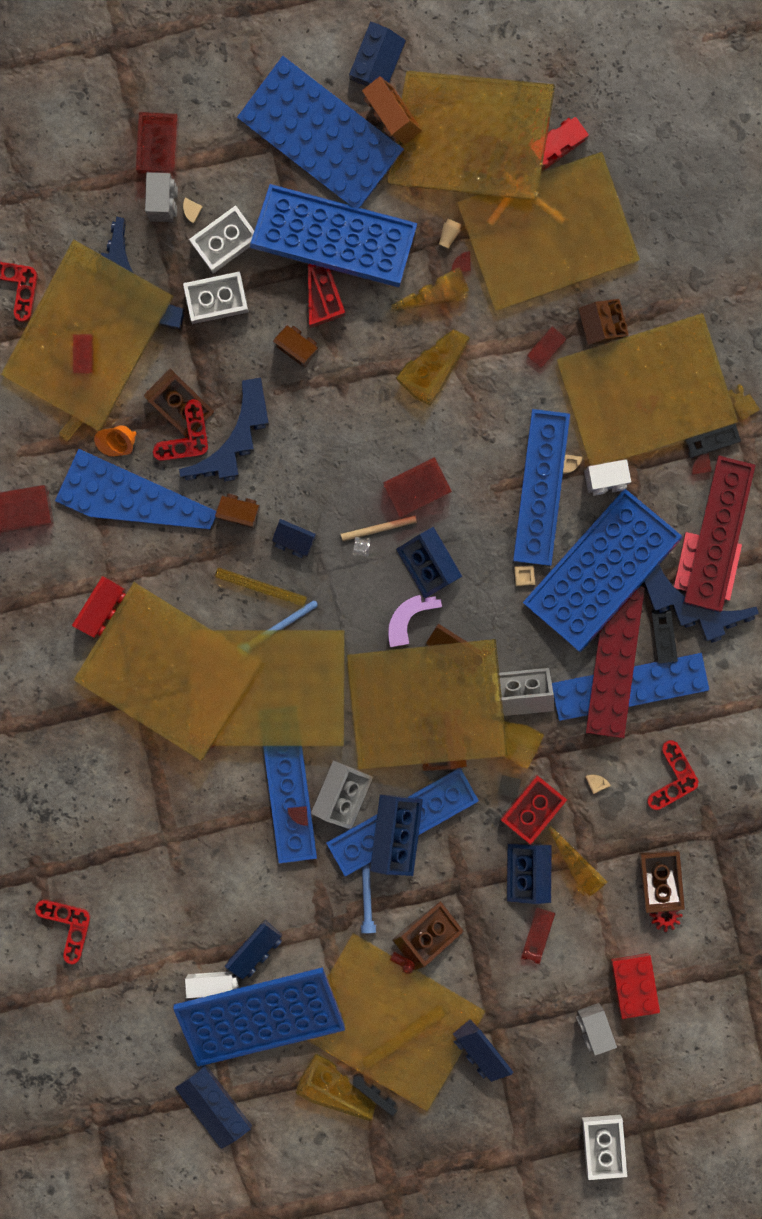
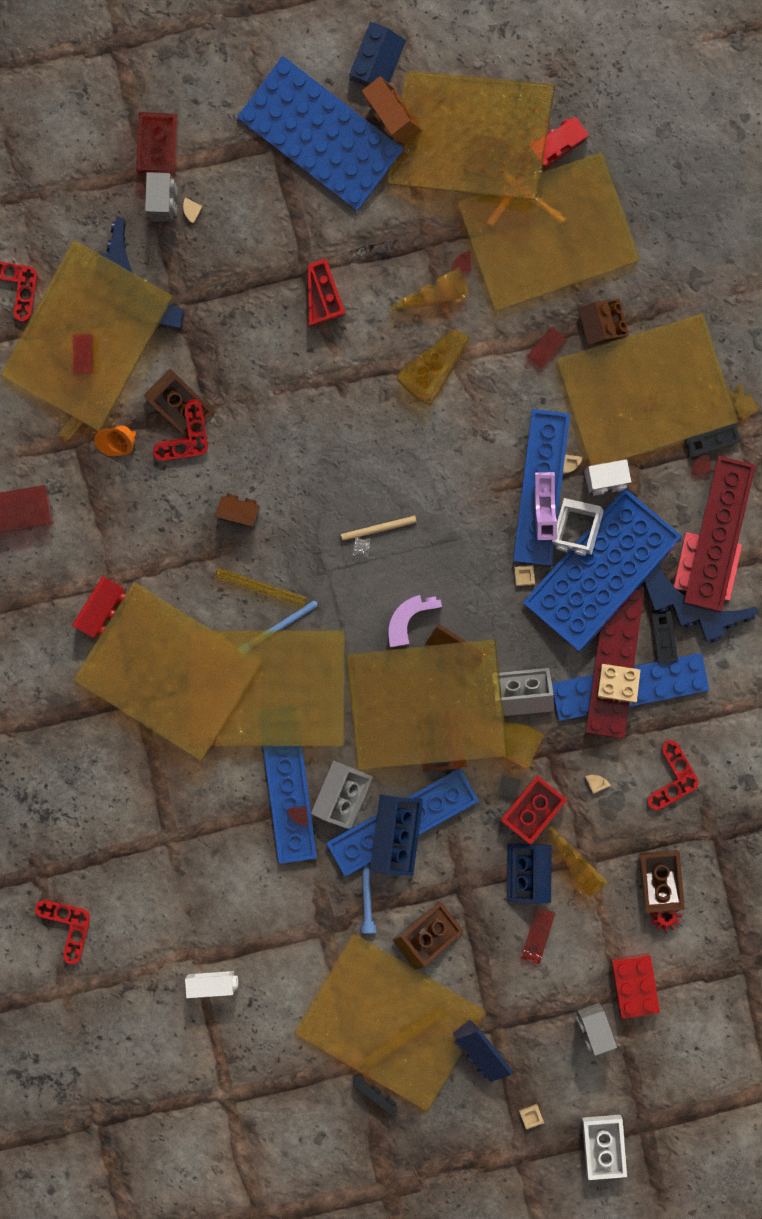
blue wing [55,449,216,530] -> none
blue plate [173,967,345,1067] -> none
dark blue slope [175,1065,252,1149] -> none
dark blue arch [179,377,269,482] -> none
white brick [183,272,249,324] -> none
white brick [189,205,254,274] -> none
dark blue slope [224,919,282,979] -> none
blue plate [250,184,417,287] -> none
dark blue slope [272,519,316,558] -> none
reddish brown slope [273,325,318,368] -> none
clear yellow wedge [296,1053,376,1121] -> none
clear red brick [383,457,452,518] -> none
clear red arm [389,952,415,974] -> none
dark blue slope [396,527,462,598] -> none
tan cone [439,219,461,248] -> none
none -> tan tile [519,1104,544,1130]
none -> lavender arch [534,472,557,540]
none -> white window [552,498,604,556]
none -> tan hinge [597,664,640,704]

